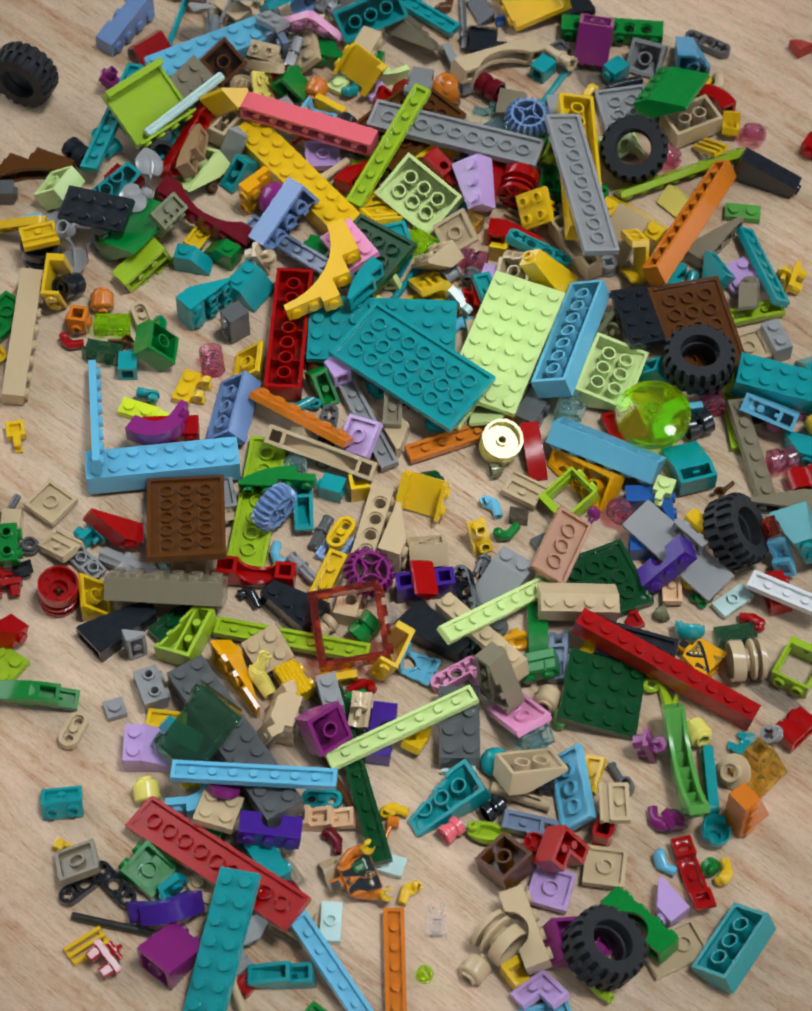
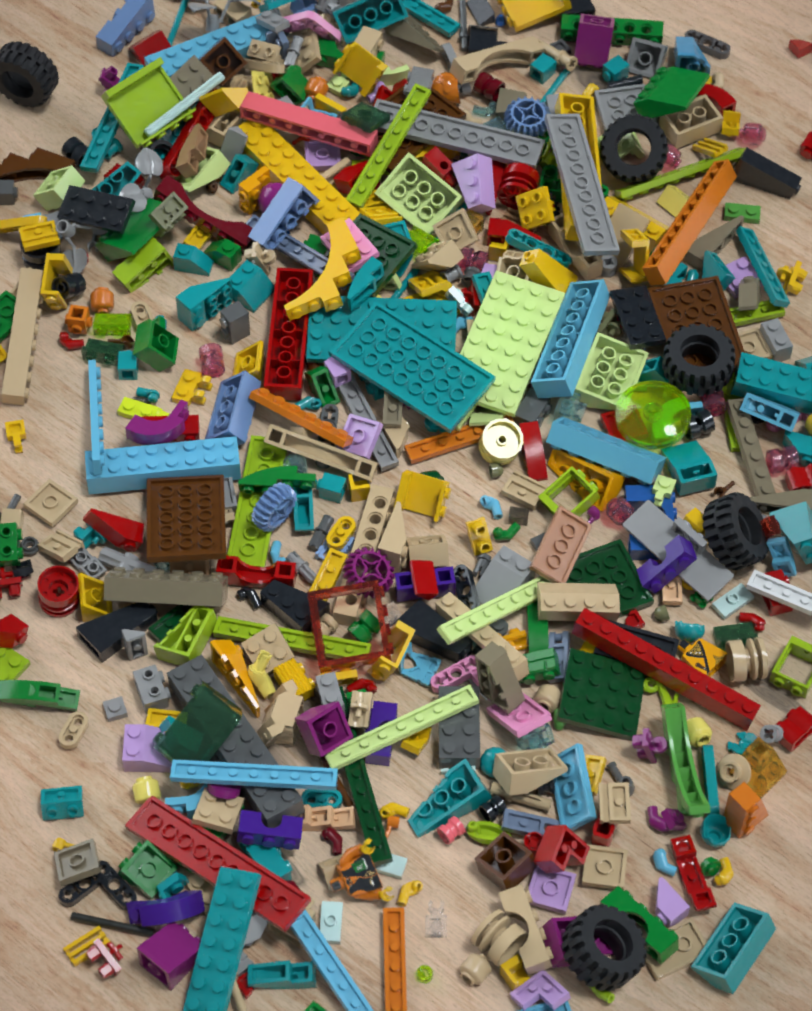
none -> clear green plate [341,102,391,133]

